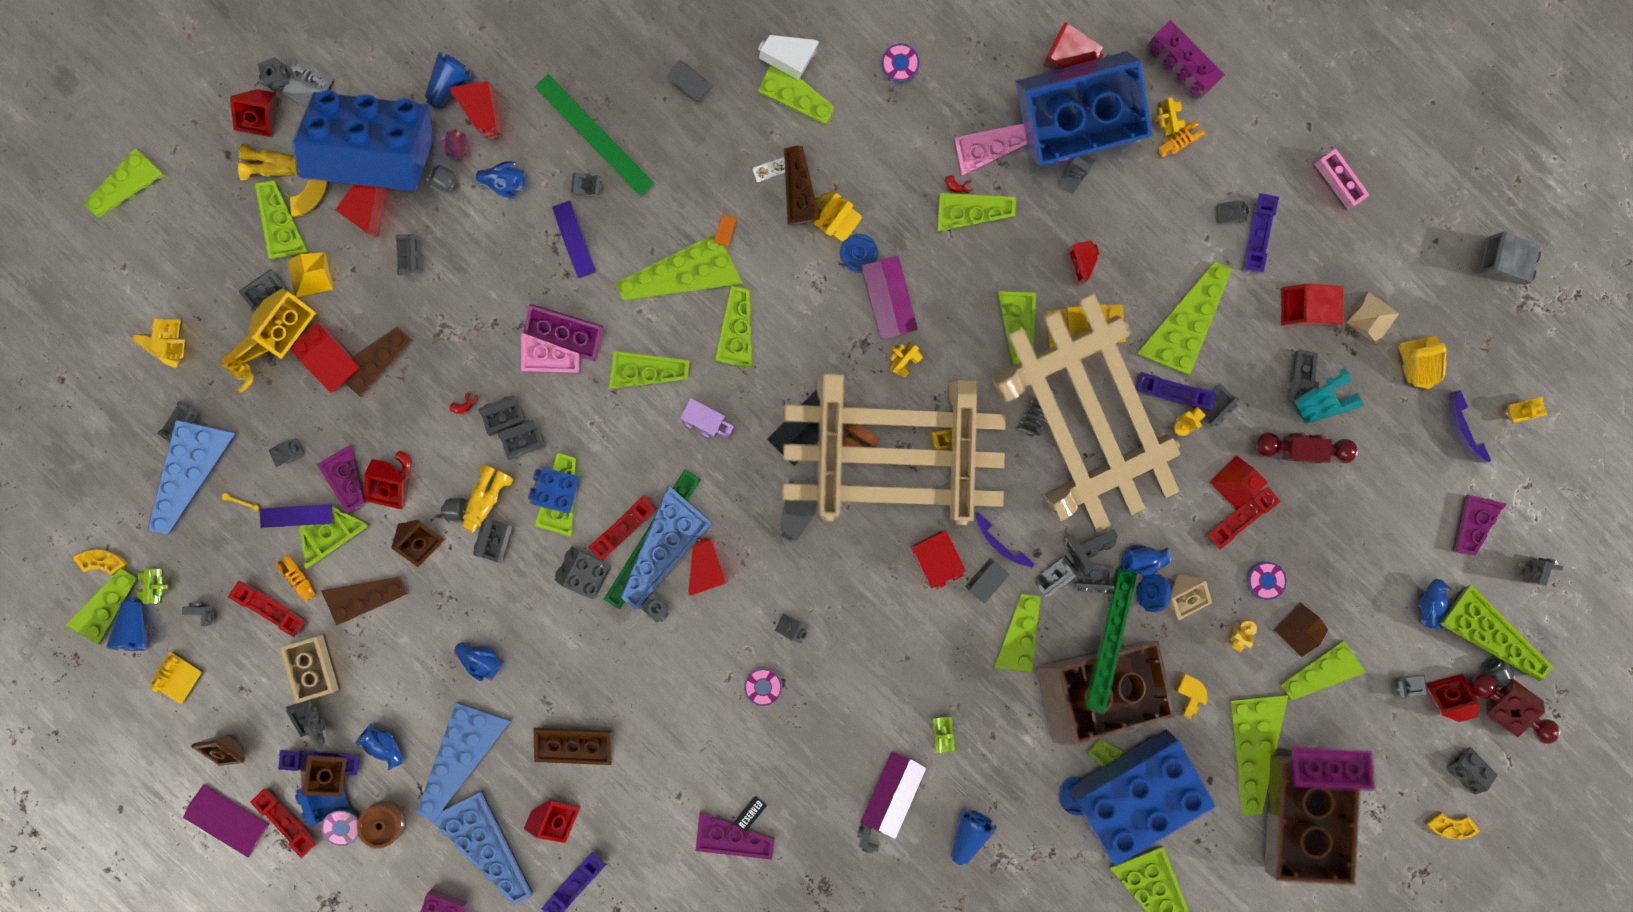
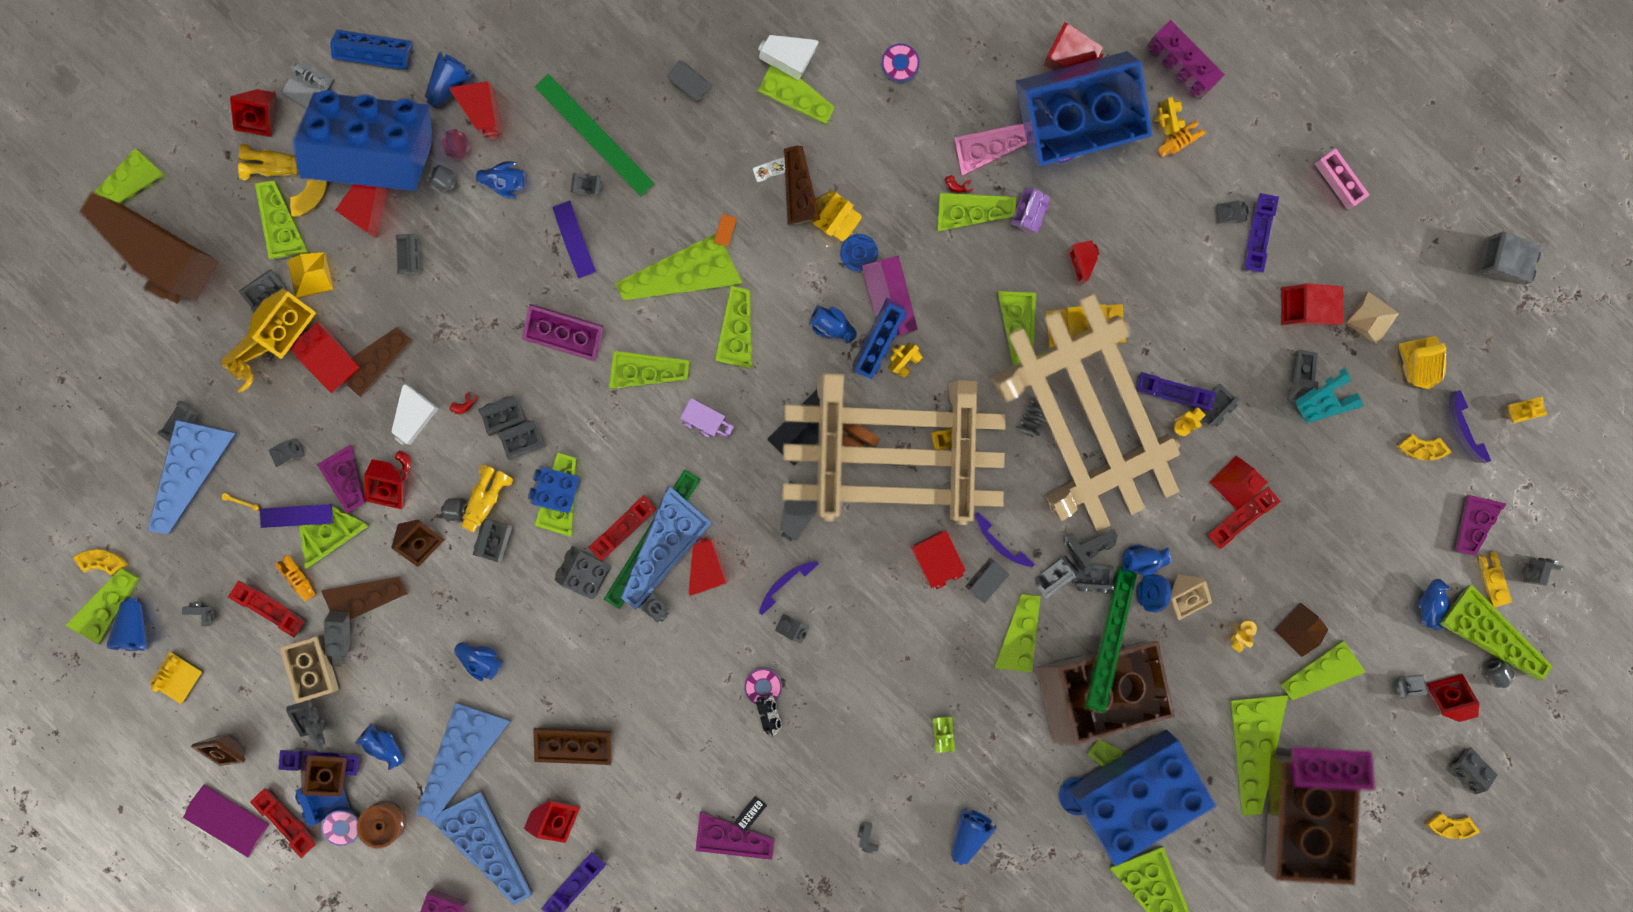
yellow piece [133,318,185,368] -> none
lime hips [137,568,168,604] -> none
dark grey brick [257,57,289,90] -> none
bright pink wing [521,333,580,373] -> none
magenta slope [860,752,926,839] -> none
dark grey bracket [1058,154,1095,193] -> none
lime wing [1136,262,1232,375] -> none
yellow brick [1174,673,1207,719] -> none
tile [1247,562,1287,600] -> none
dark red brick [1256,432,1358,463] -> none
dark red brick [1471,674,1560,744] -> none
none -> reddish brown slope [79,191,219,304]
none -> dark grey hinge [324,610,351,667]
none -> blue fence [330,30,412,70]
none -> white slope [391,384,439,445]
none -> black hinge [756,693,782,737]
none -> dark purple slope [759,560,819,615]
none -> blue animal [809,304,857,344]
none -> blue brick [852,298,906,379]
none -> medium lavender brick [1011,188,1050,233]
none -> yellow tile [1396,434,1451,460]
none -> yellow hinge [1478,551,1512,608]

